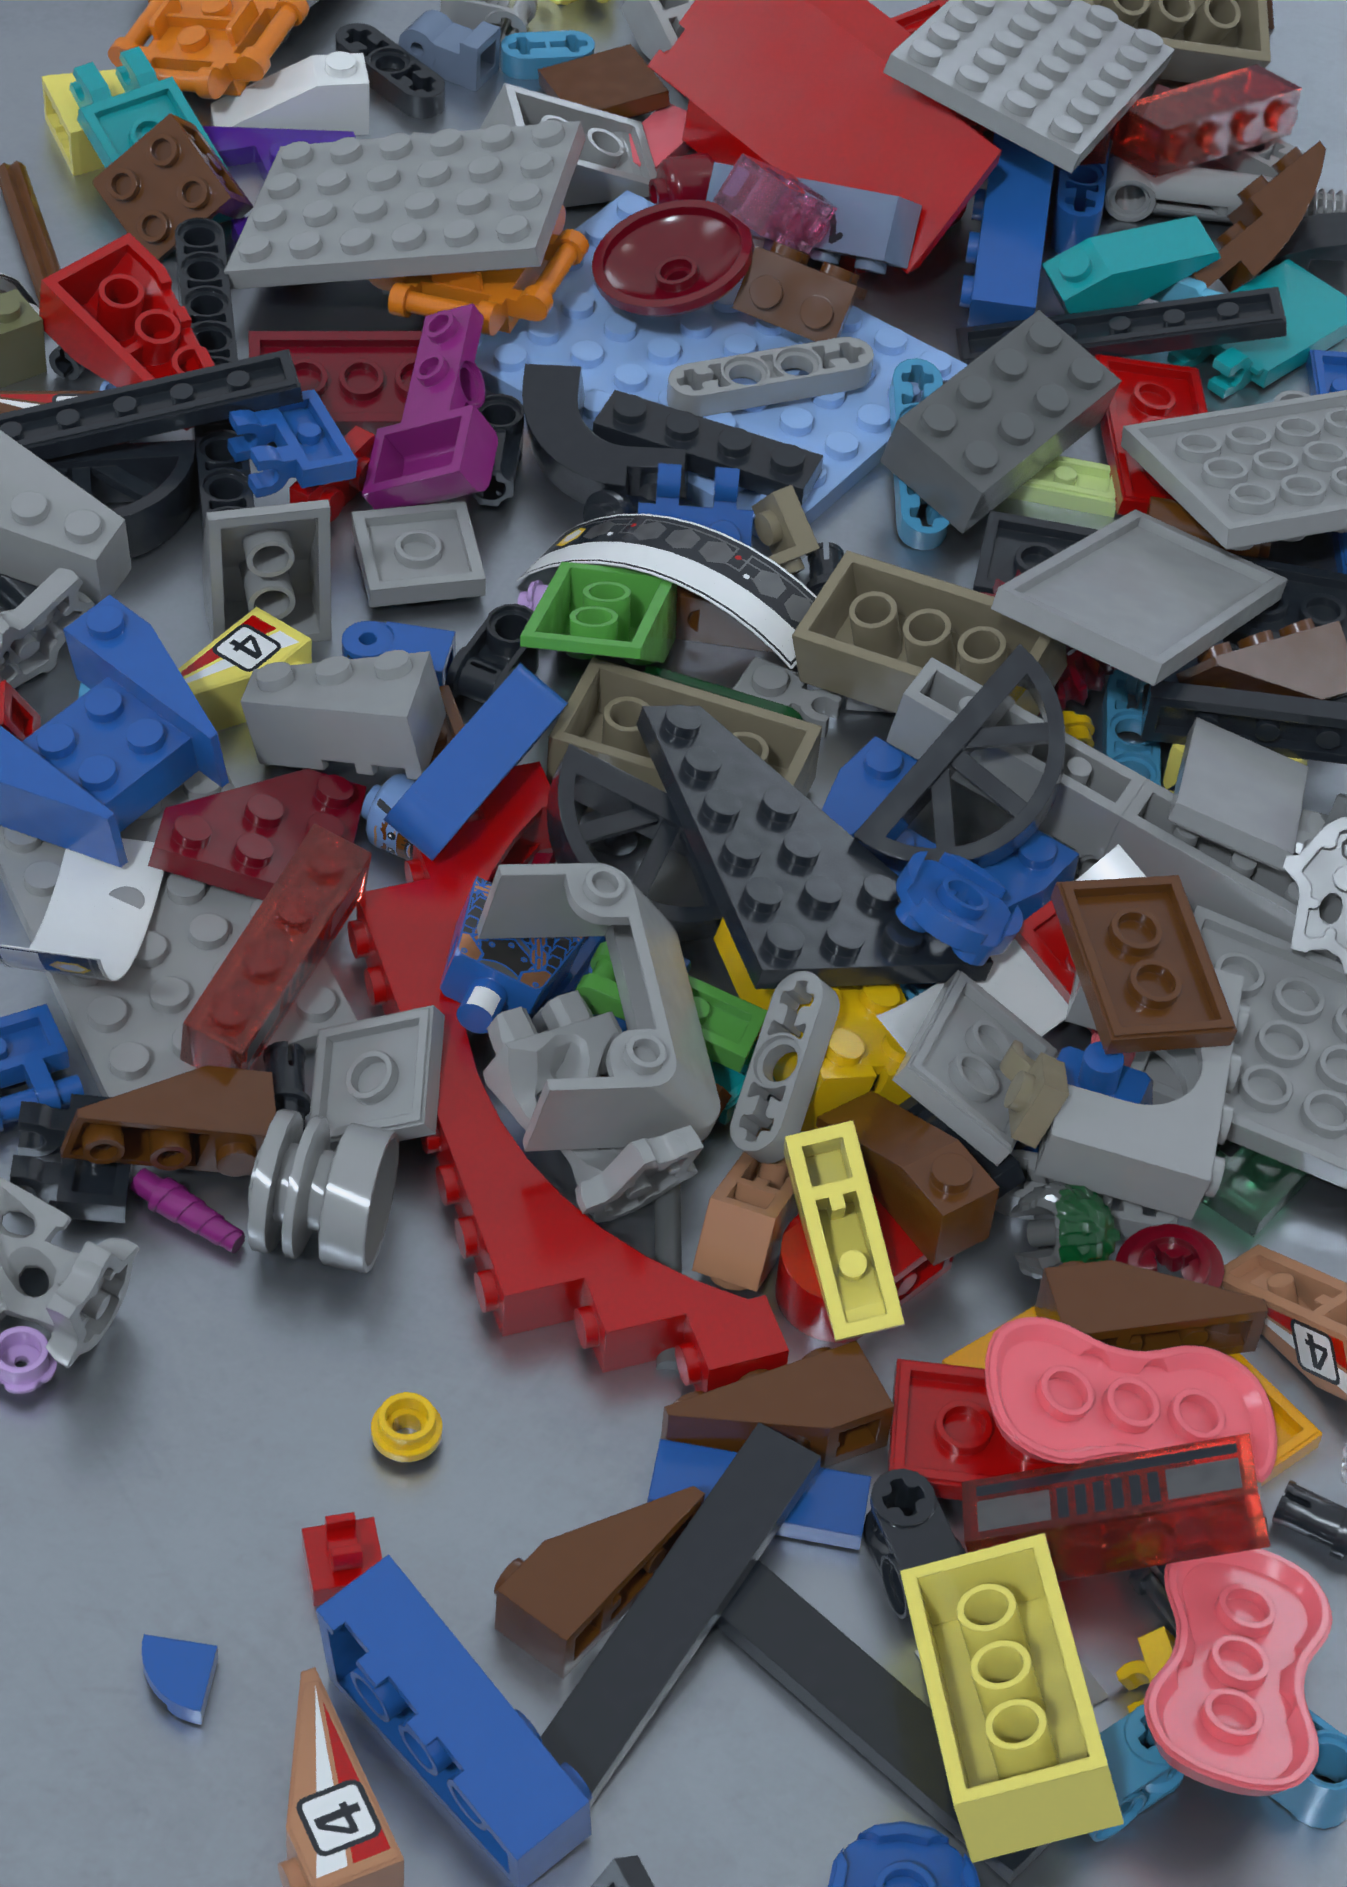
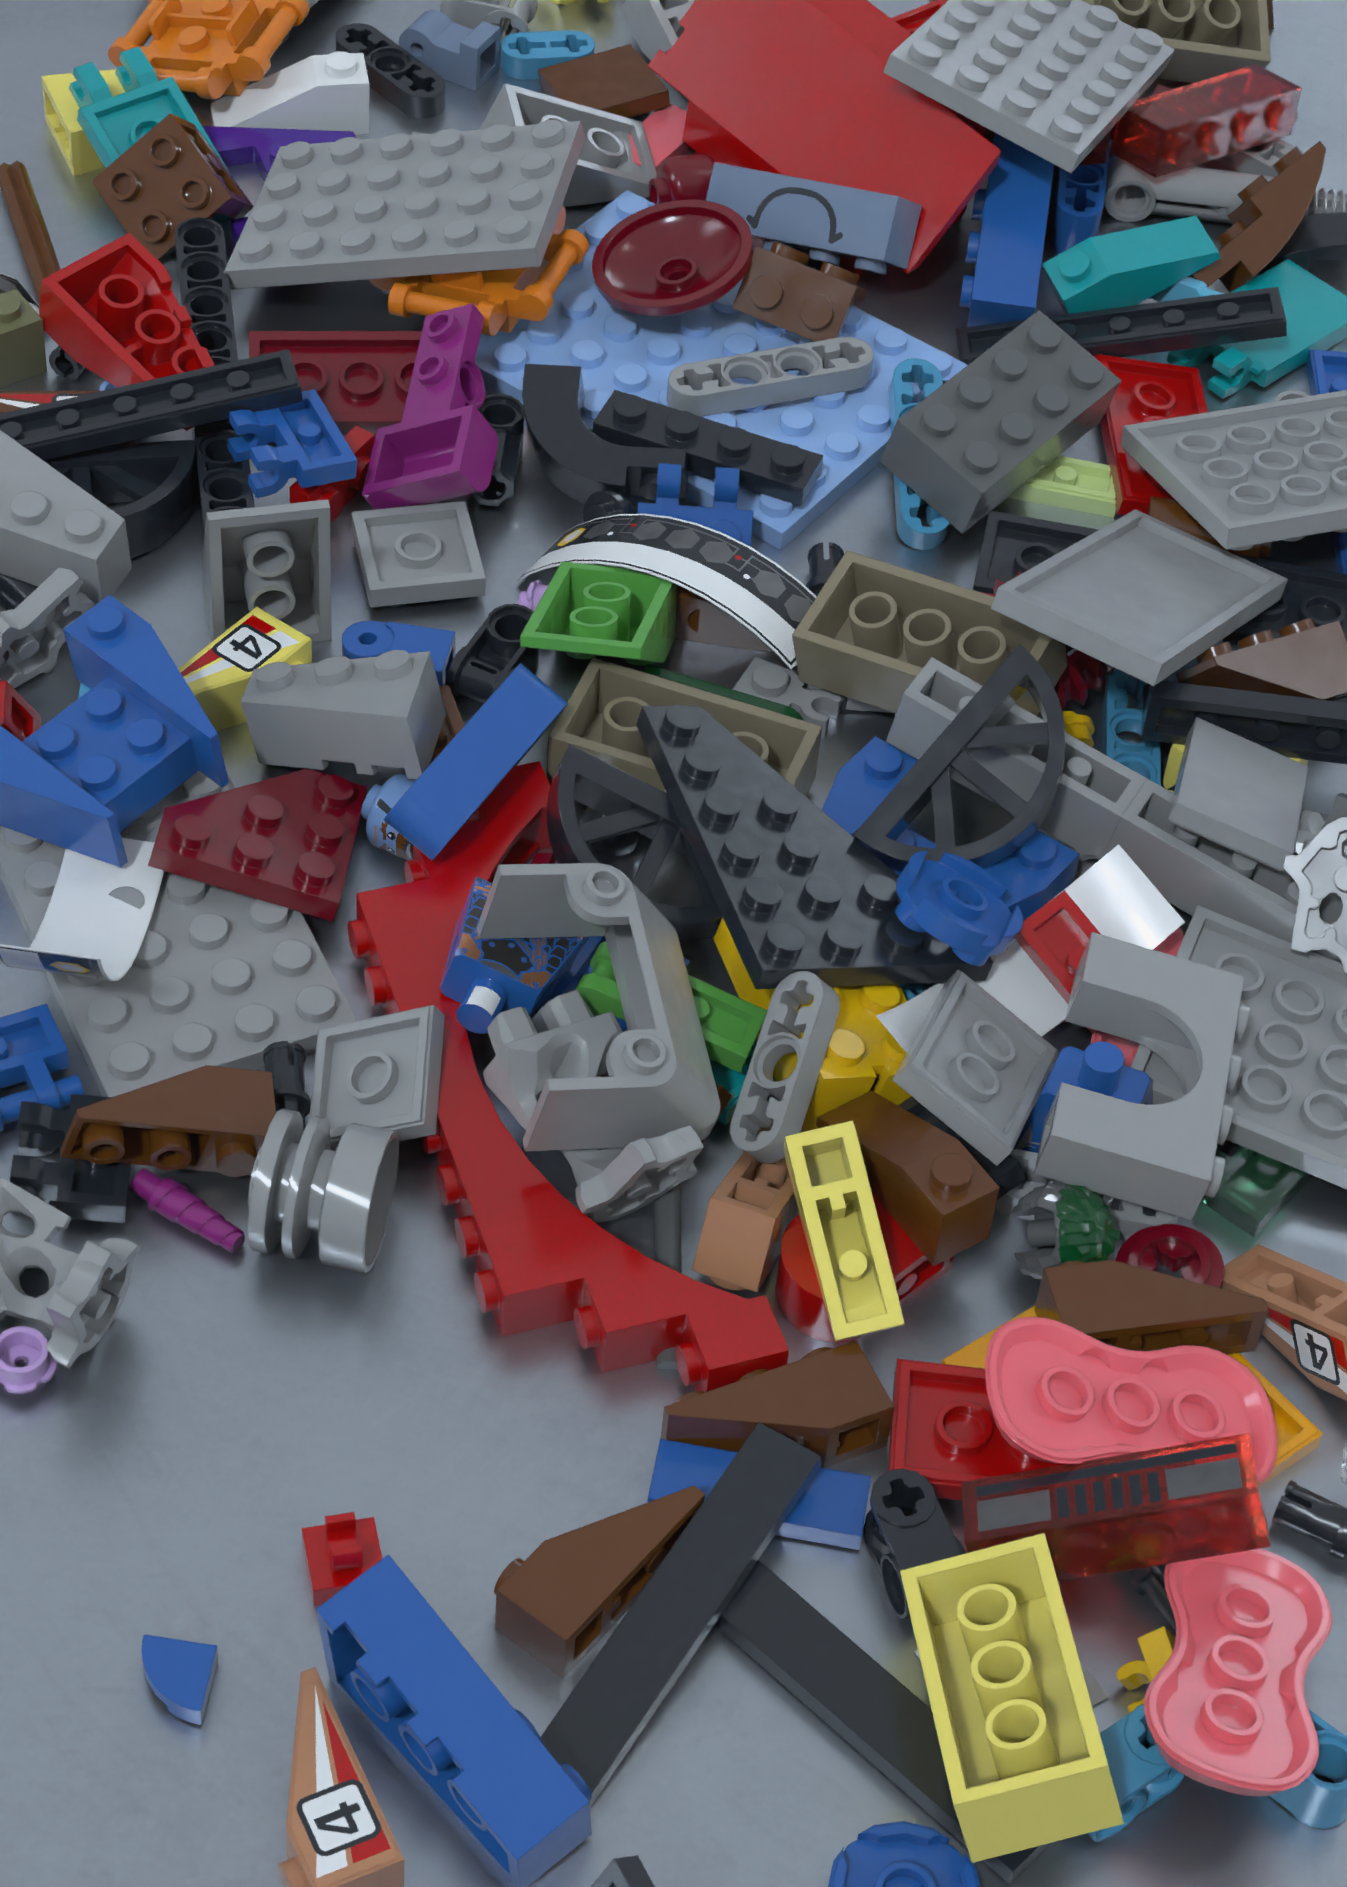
clear red brick [180,823,372,1070] -> none
yellow plate [371,1392,443,1462] -> none
clear pink brick [713,153,838,254] -> none
dark tan bracket [752,485,820,575] -> none
dark tan plate [999,1040,1069,1148] -> none
reddish brown tile [1051,875,1237,1054] -> none

